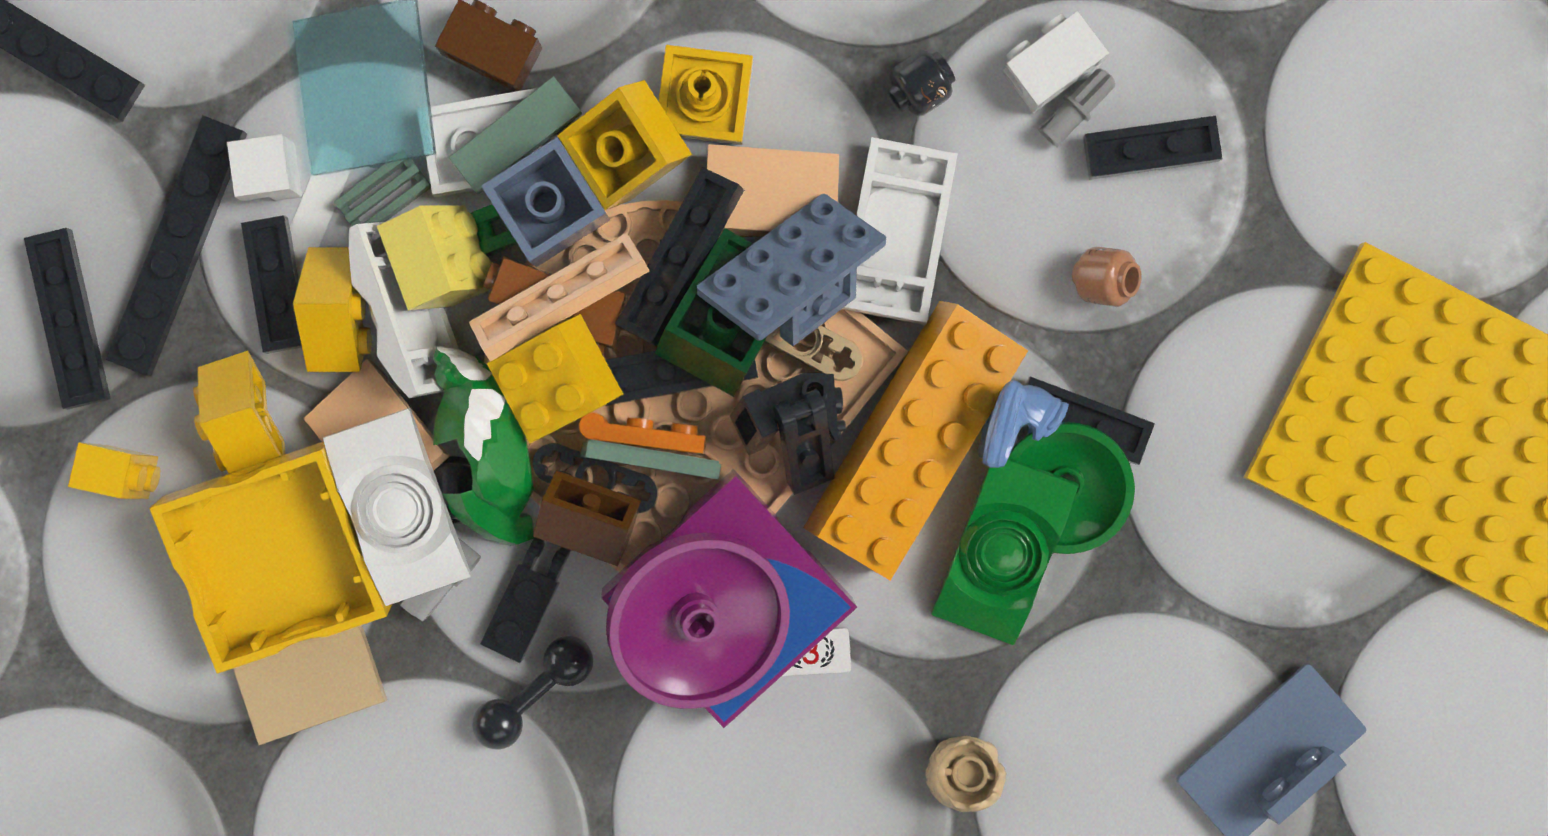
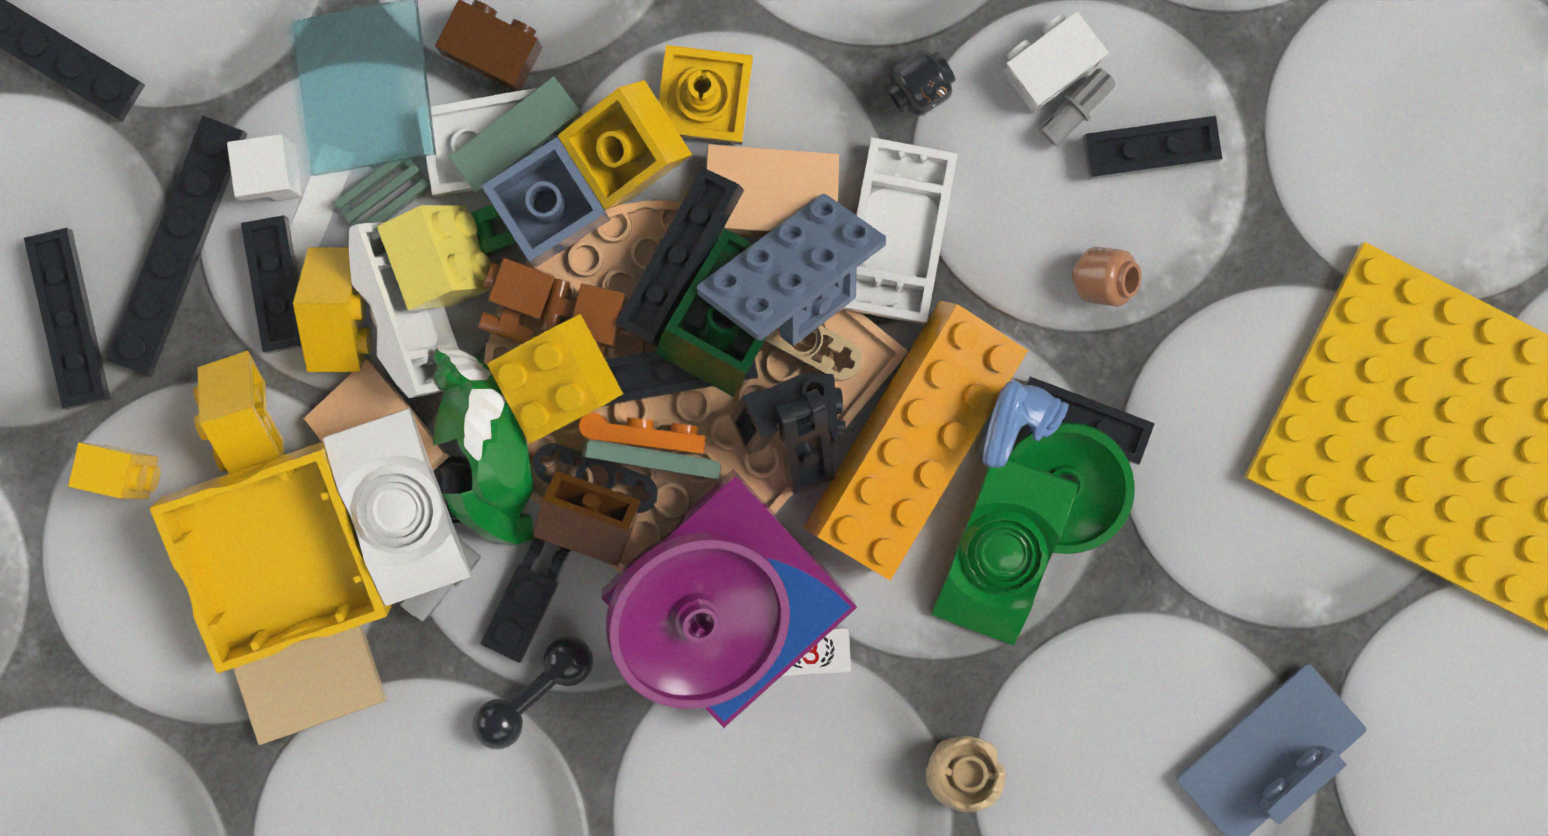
light nougat plate [469,233,649,361] -> none

